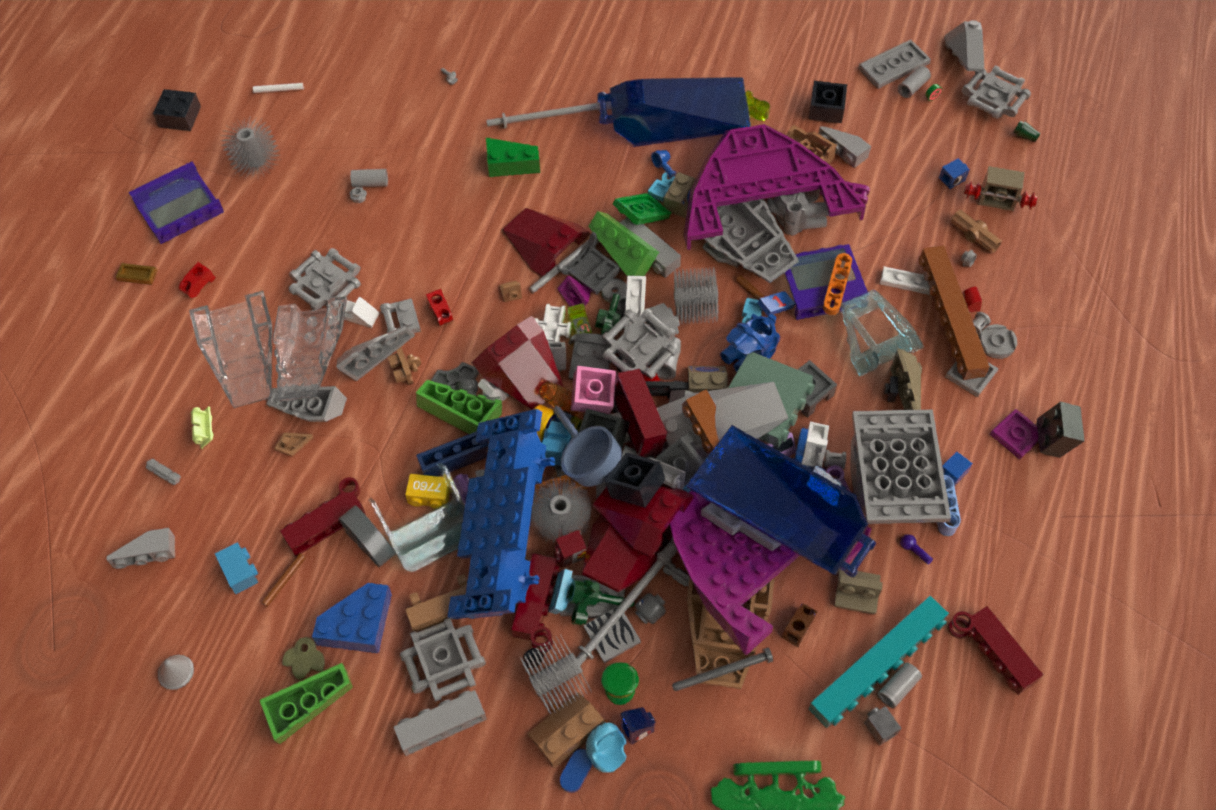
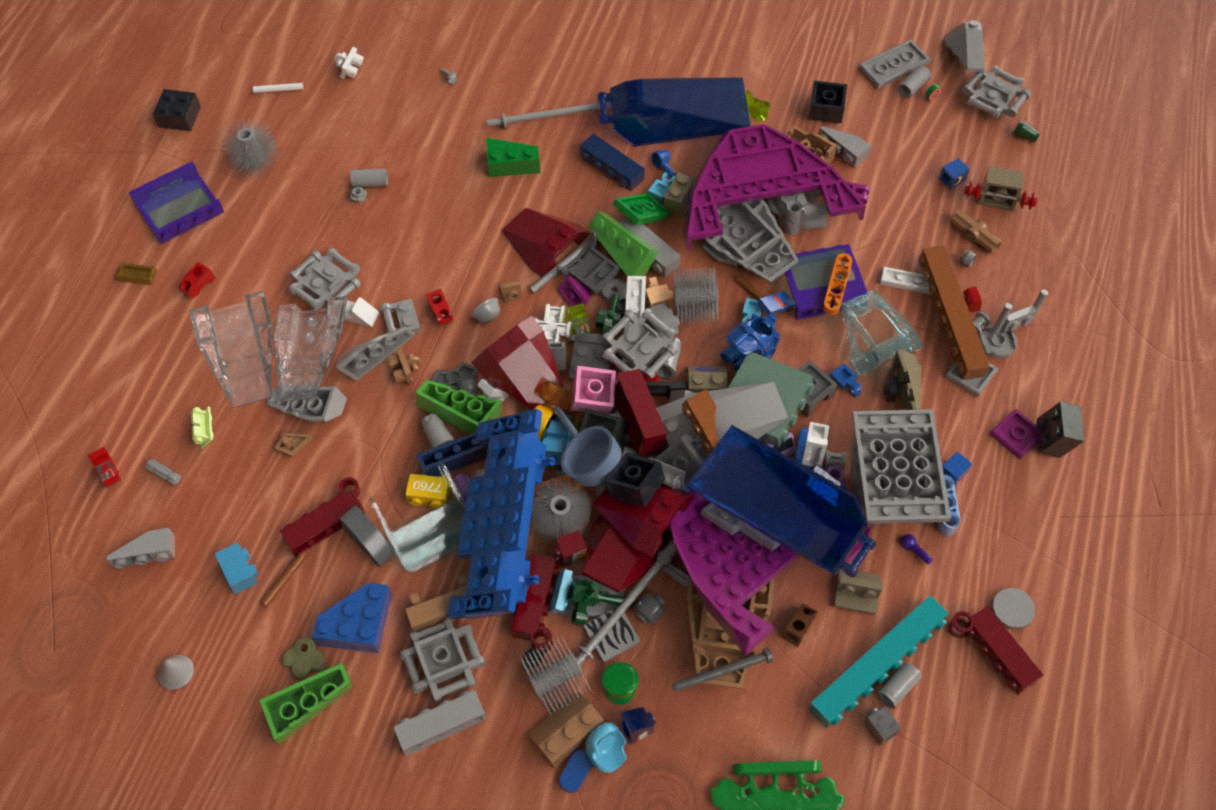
none -> red leg [88,447,122,487]
none -> white hips [334,47,364,79]
none -> light grey plant [421,413,455,449]
none -> light grey helmet [471,297,500,323]
none -> dark blue brick [580,133,645,191]
none -> light nougat brick [645,277,674,308]
none -> blue plate [830,363,862,398]
none -> light grey plate [991,289,1048,334]
none -> light grey tile [992,588,1035,629]

